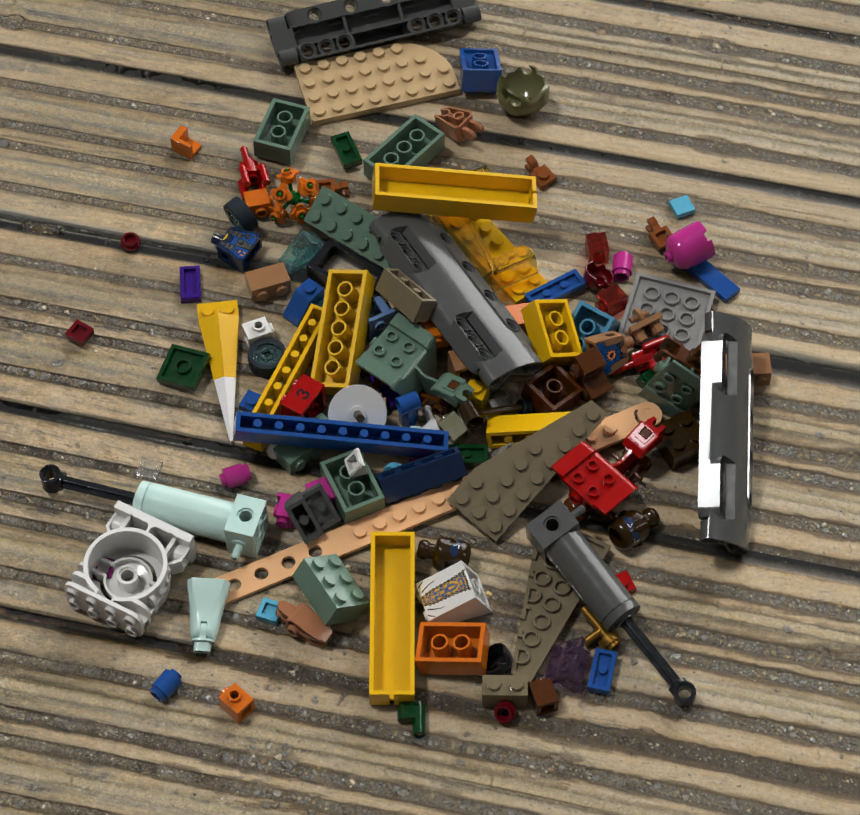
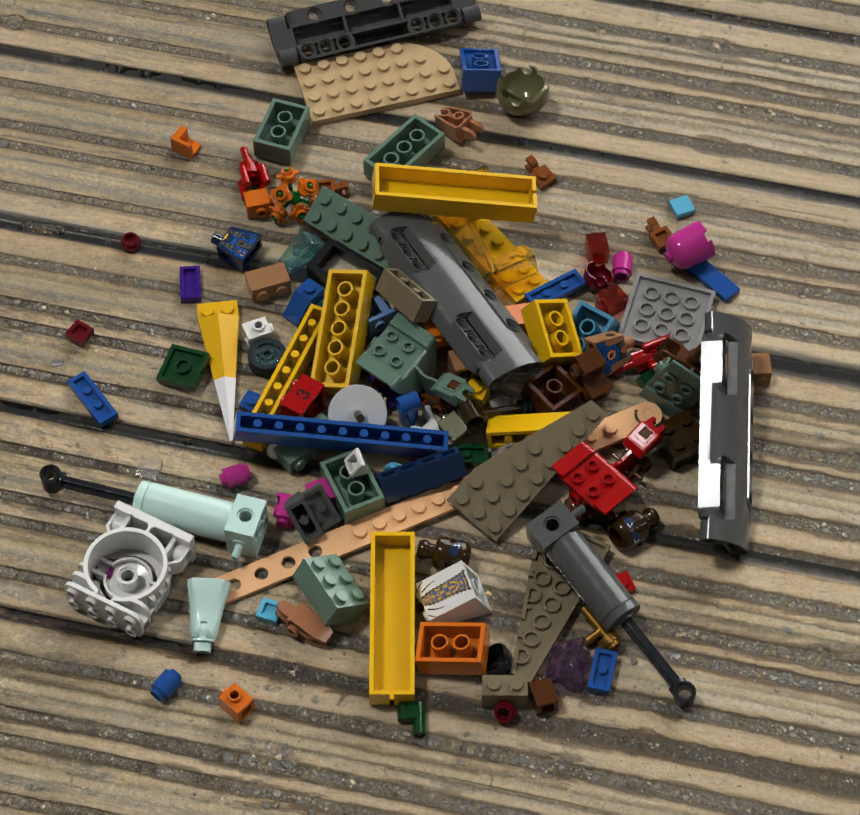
black wheel [223,196,258,231] -> none
dark green plate [330,131,362,170] -> none
medium nougat hips [624,308,664,345] -> none
none -> blue plate [67,371,119,428]

